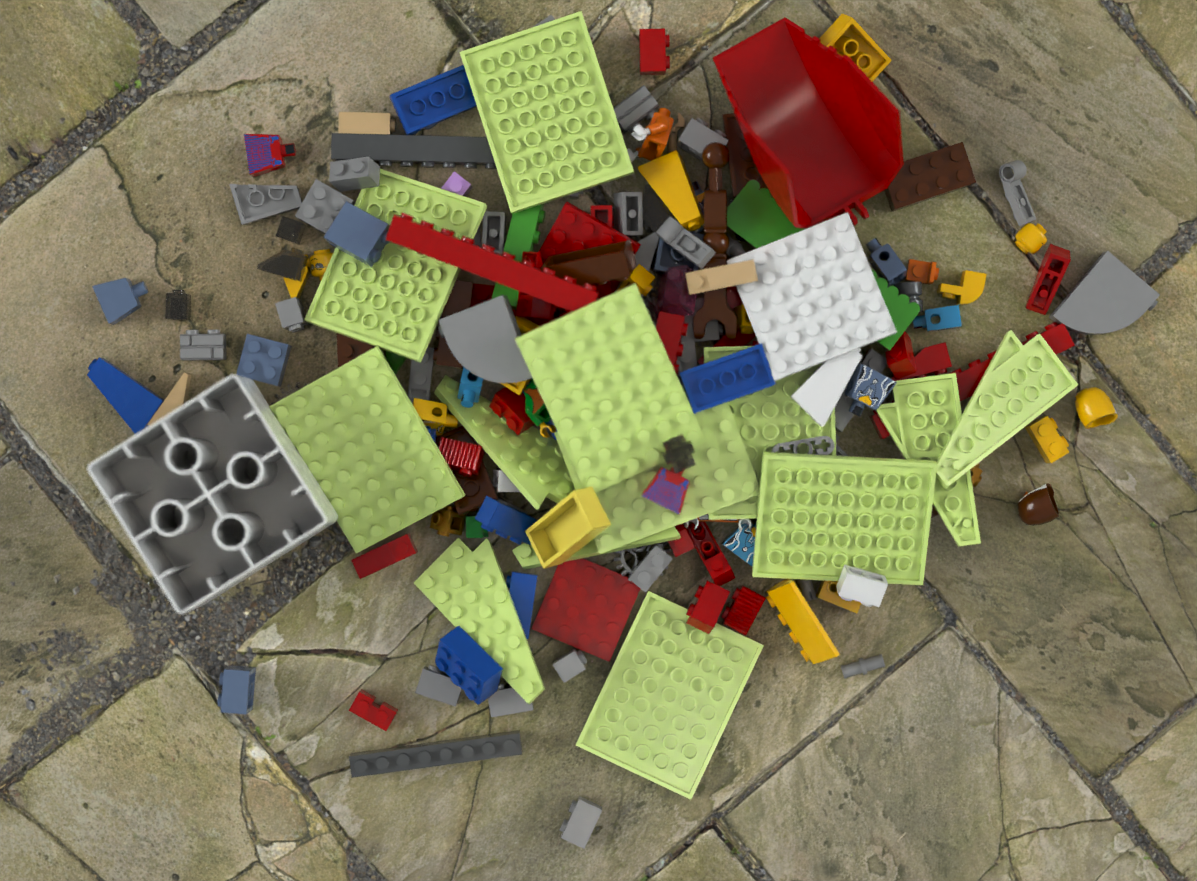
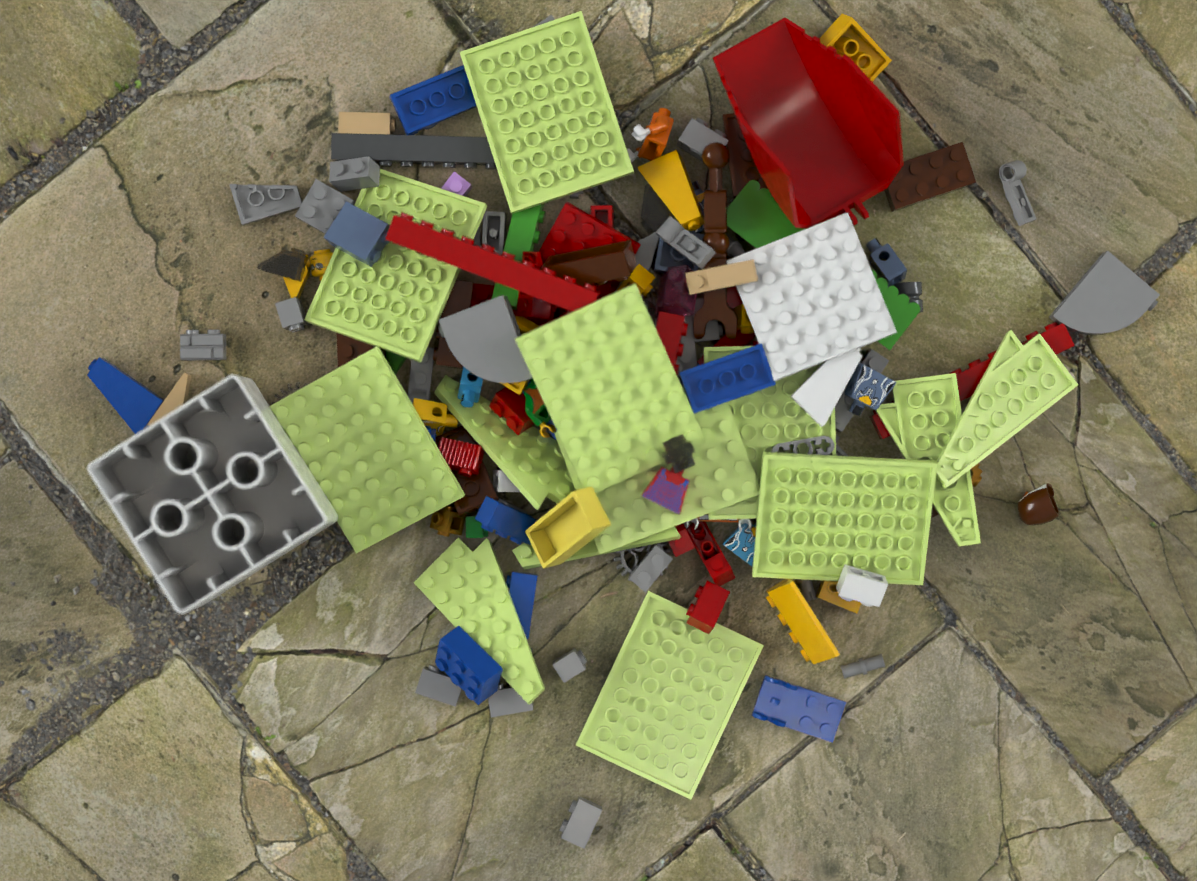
sand blue torso [92,278,149,325] -> none
clear smoke brick [165,290,191,321] -> none
sand blue brick [218,665,256,714] -> none
sand blue brick [236,334,292,387] -> none
torso [244,134,296,177] -> none
clear smoke brick [276,216,306,245] -> none
red brick [349,689,399,731] -> none
dark grey brick [349,730,523,778] -> none
red slope [351,533,418,579] -> none
red plate [531,558,641,662] -> none
light grey brick [613,85,659,133] -> none
light grey brick [613,192,643,236] -> none
red brick [639,28,670,75] -> none
tan bar [668,113,685,153] -> none
red brick [721,585,766,635] -> none
red brick [885,331,917,379] -> none
red slope [890,342,952,381] -> none
orange bracket [905,259,939,285] -> none
dark azure torso [913,305,962,332] -> none
yellow brick [937,270,987,305] -> none
yellow head [1015,223,1047,255] -> none
yellow brick [1025,416,1069,463] -> none
red slope [1026,244,1071,315] -> none
yellow piece [1075,387,1118,429] -> none
none -> blue hinge [752,675,846,743]

